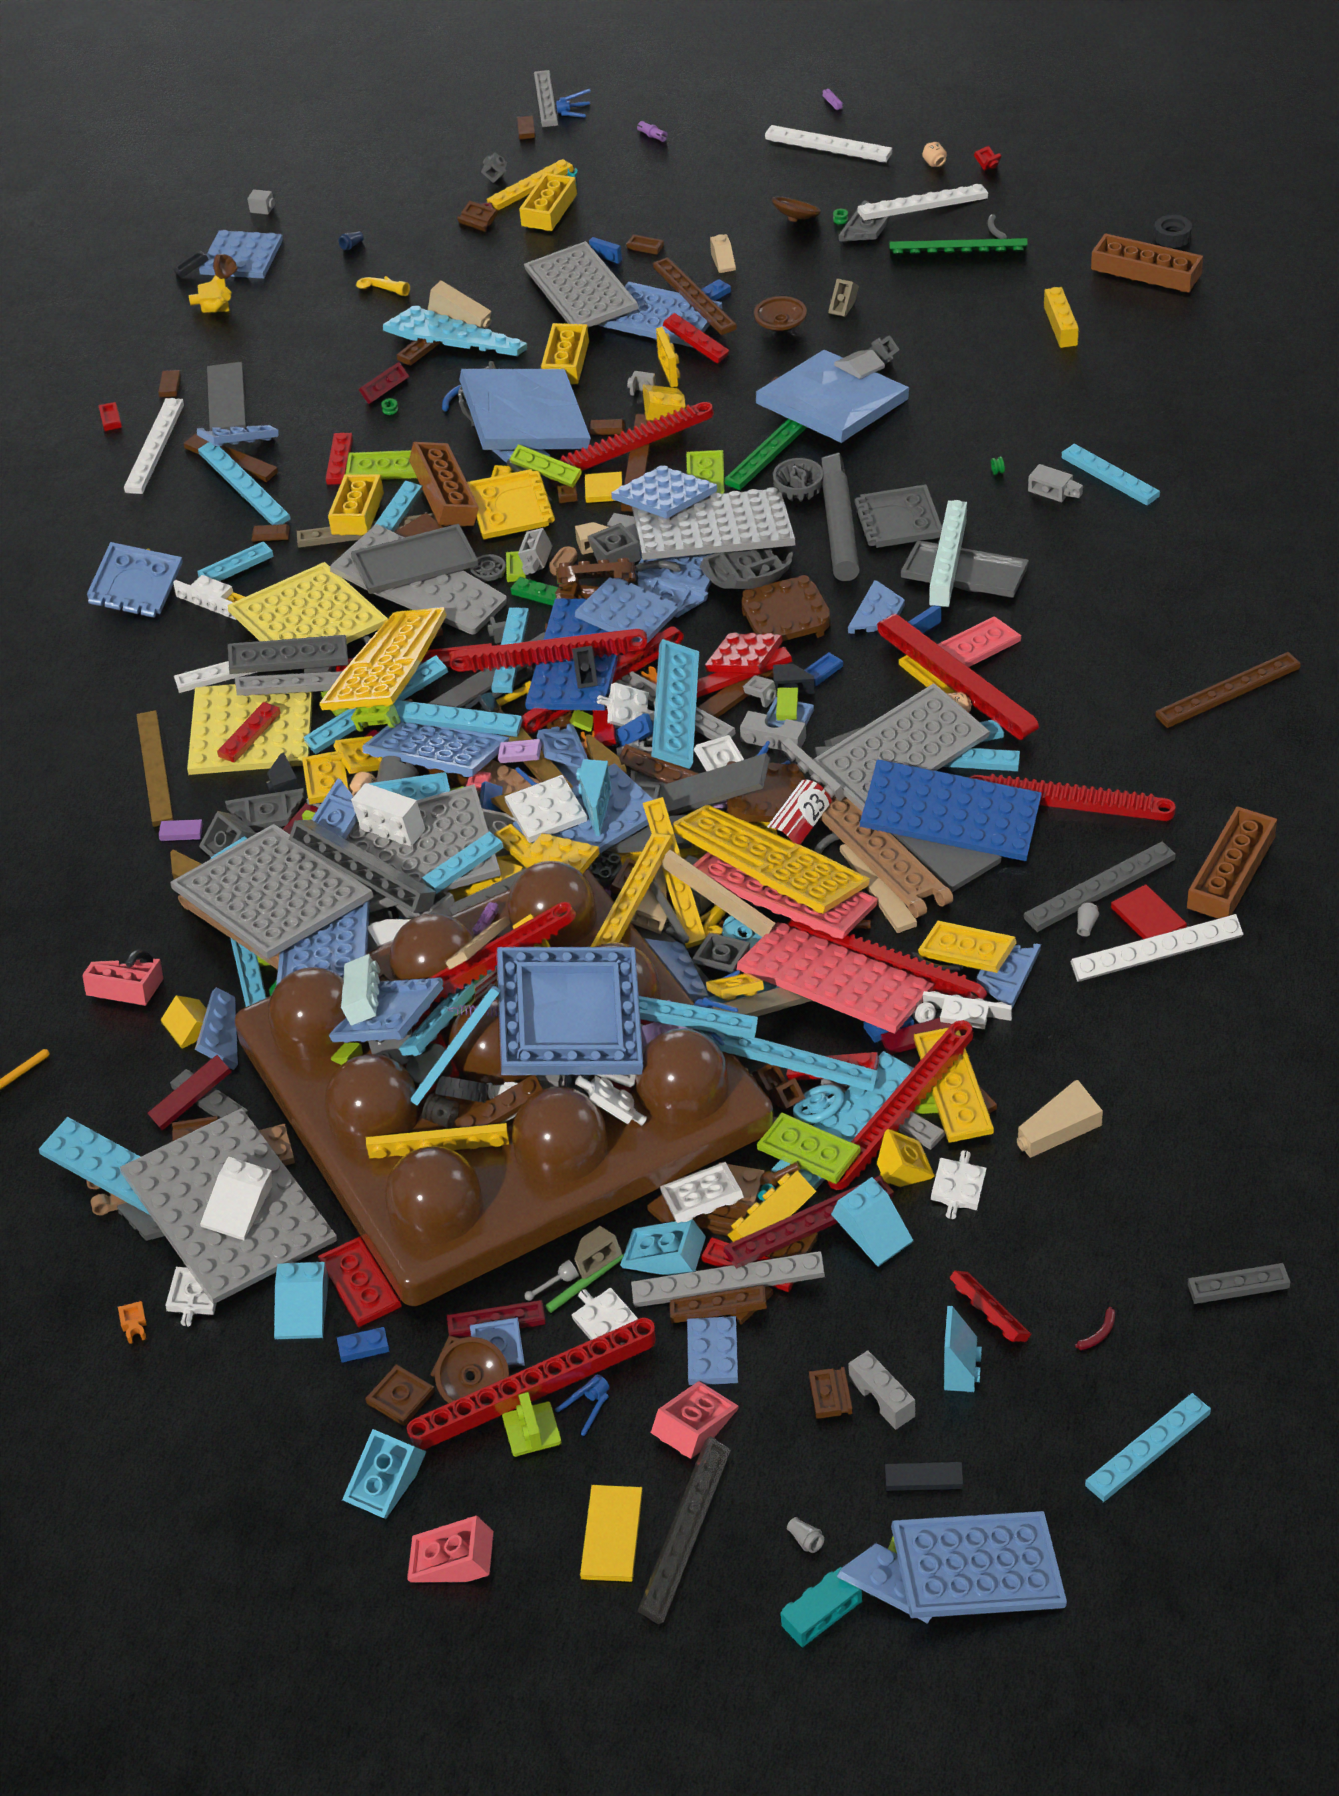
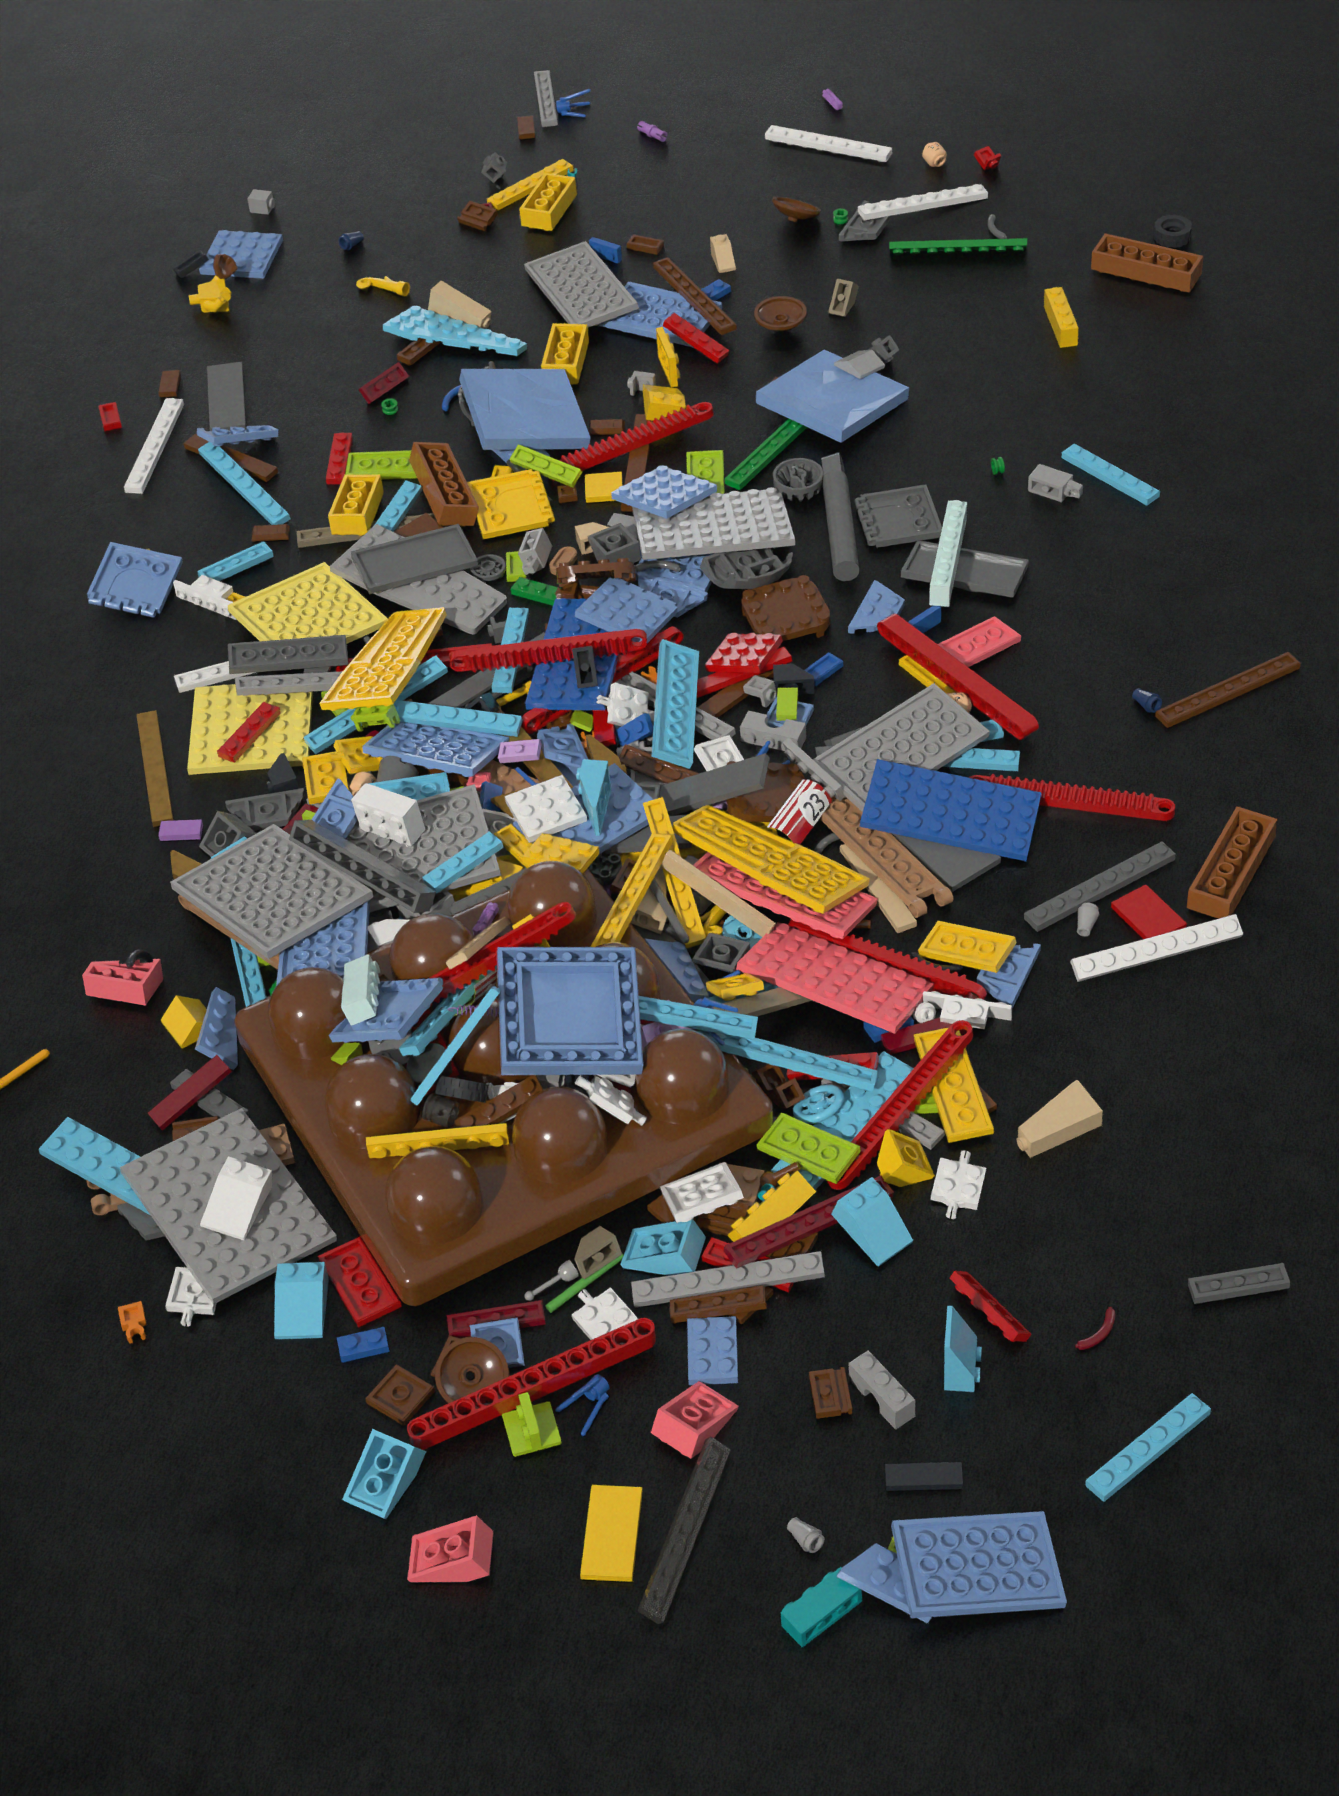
none -> dark blue cone [1132,688,1162,712]

